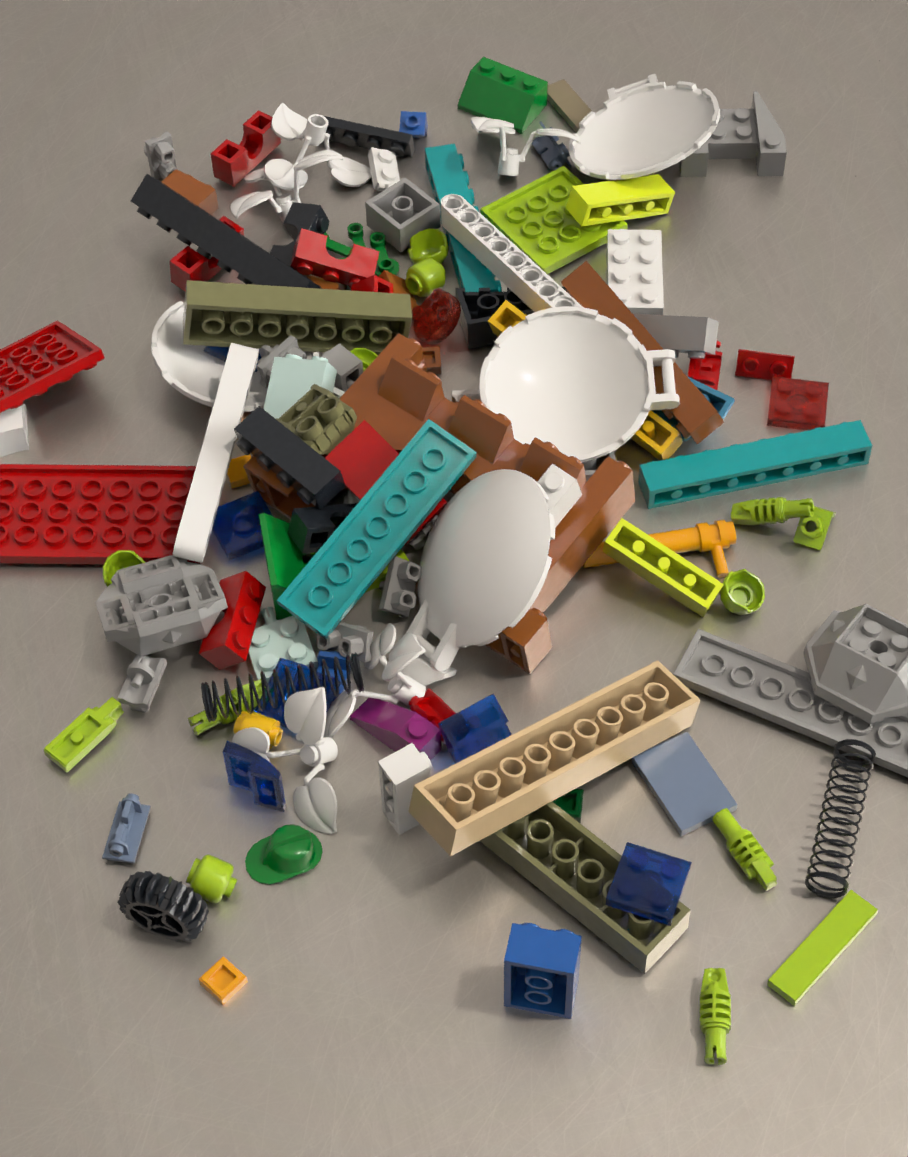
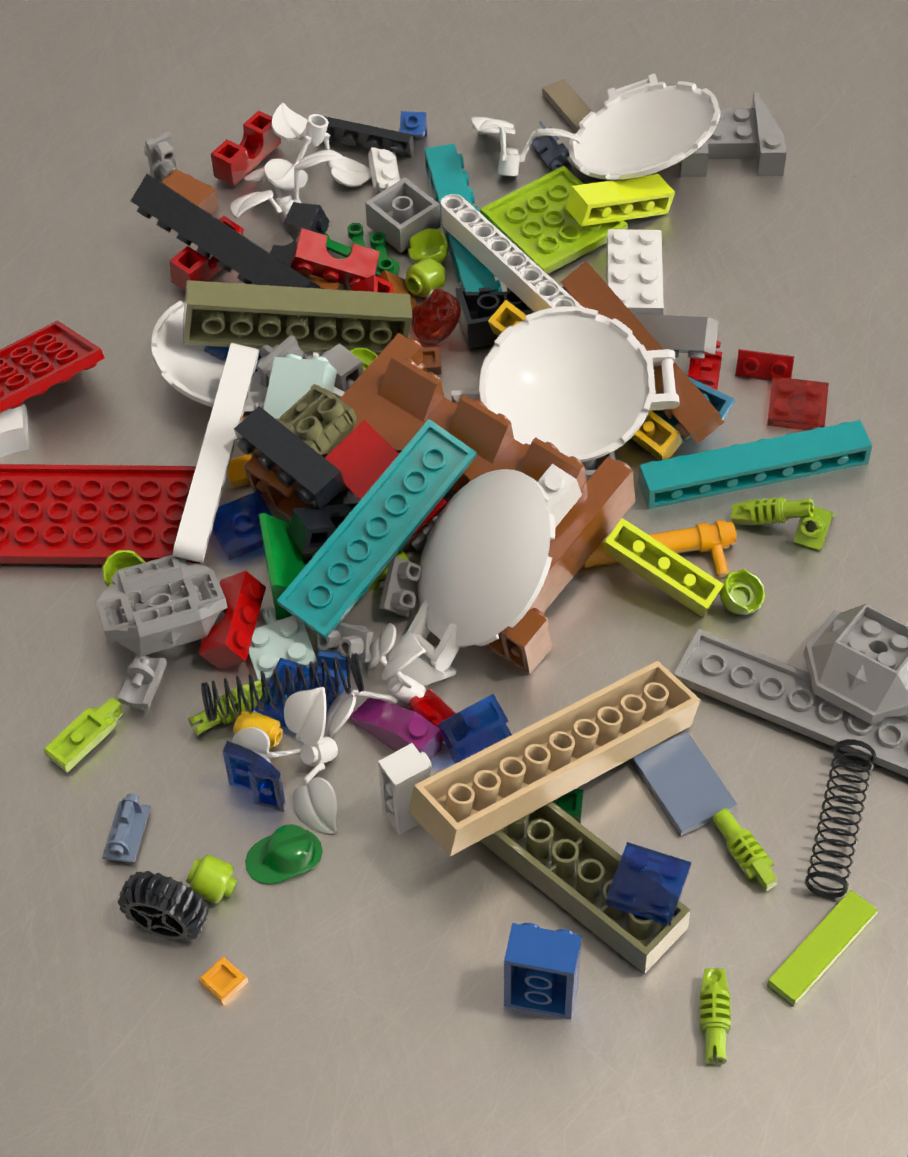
green slope [458,57,548,134] -> none

